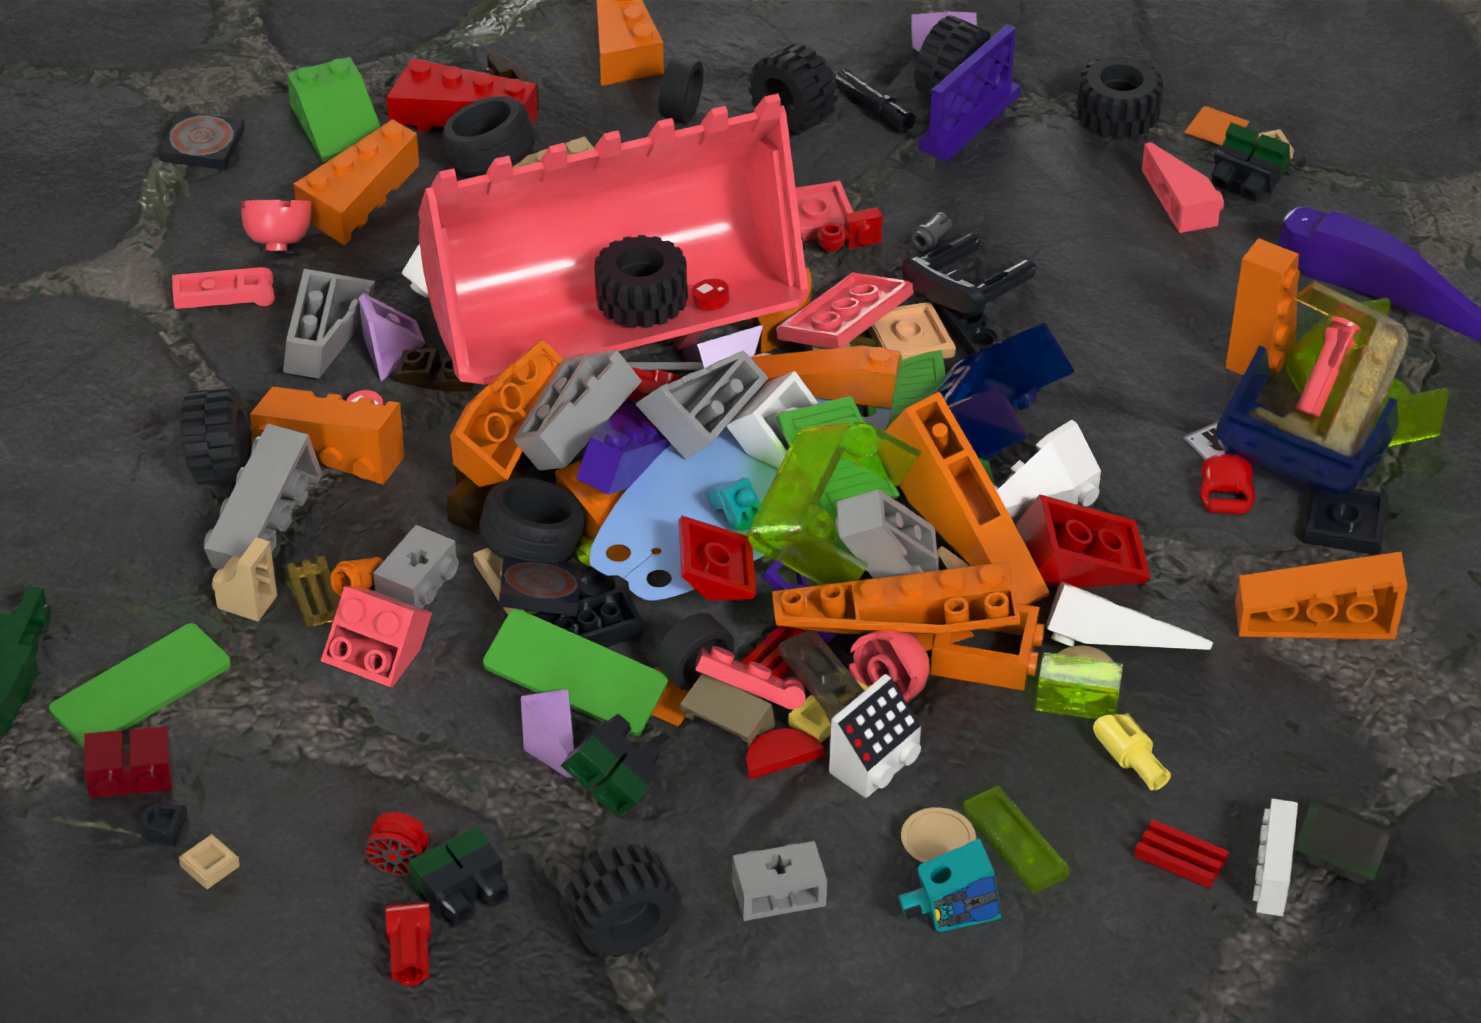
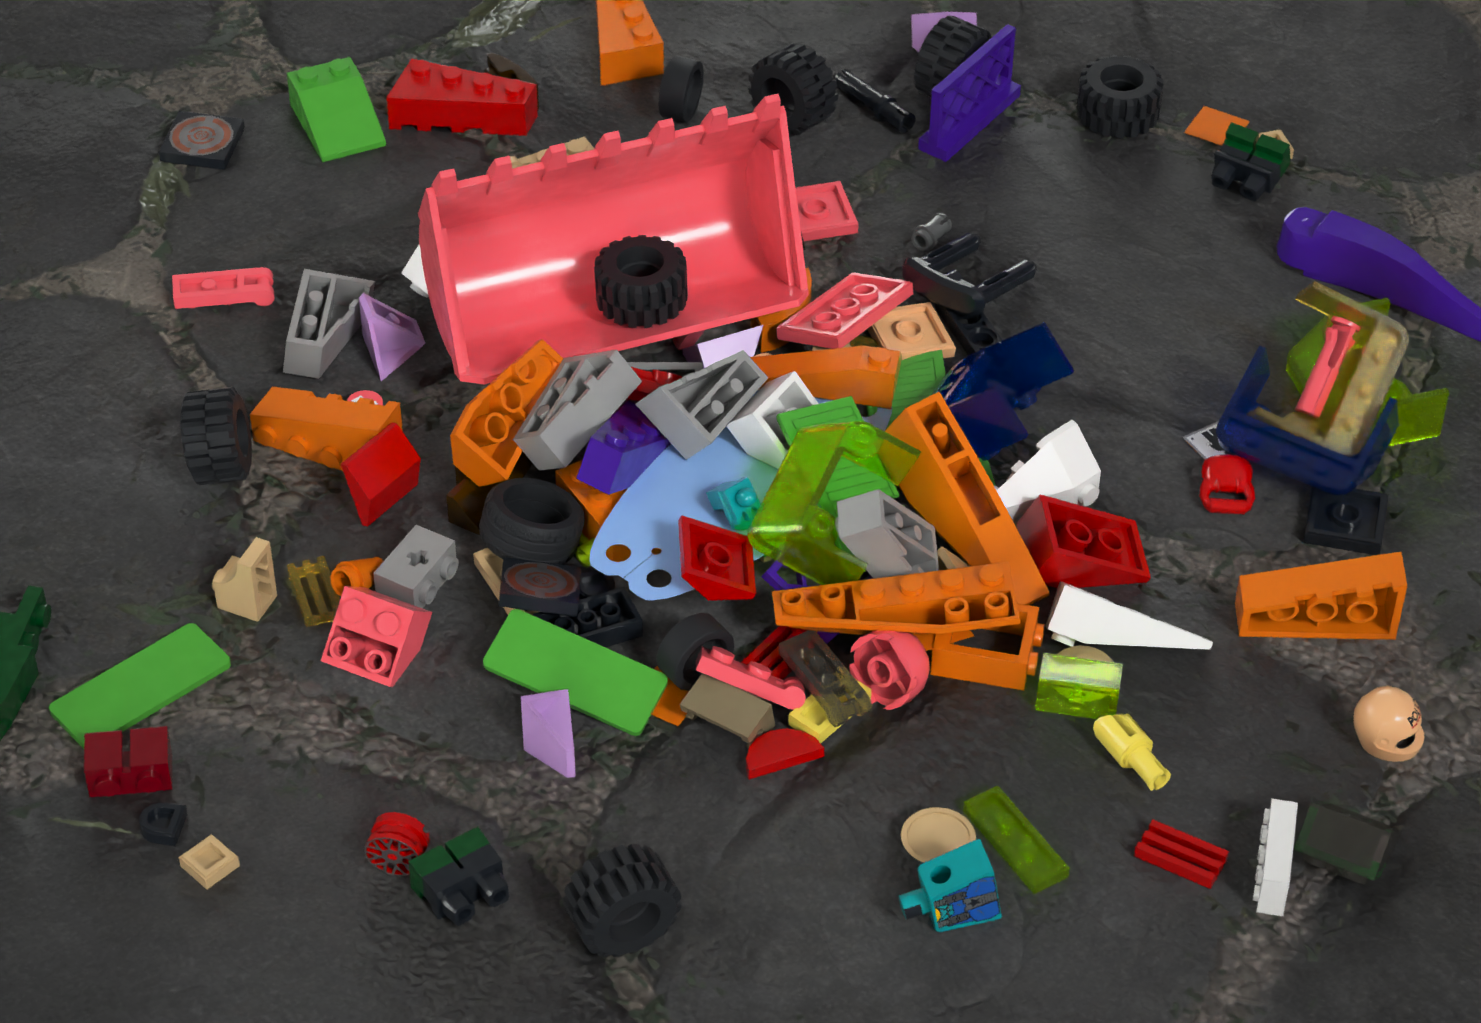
light grey wedge [204,423,323,569] -> none
coral cylinder [241,200,311,251] -> none
orange wedge [294,119,419,245] -> none
red piece [386,902,431,986] -> none
dark brown slope [395,348,474,392] -> none
black tyre [442,96,536,177] -> none
dark green hips [560,714,660,818] -> none
red tile [692,279,730,311] -> none
light grey brick [732,841,827,921] -> none
red plate [817,207,883,252] -> none
slope [829,674,921,798] -> none
coral slope [1142,143,1224,233] -> none
orange wedge [1225,238,1300,384] -> none
none -> red slope [341,422,421,527]
none -> light nougat helmet [1353,686,1424,762]

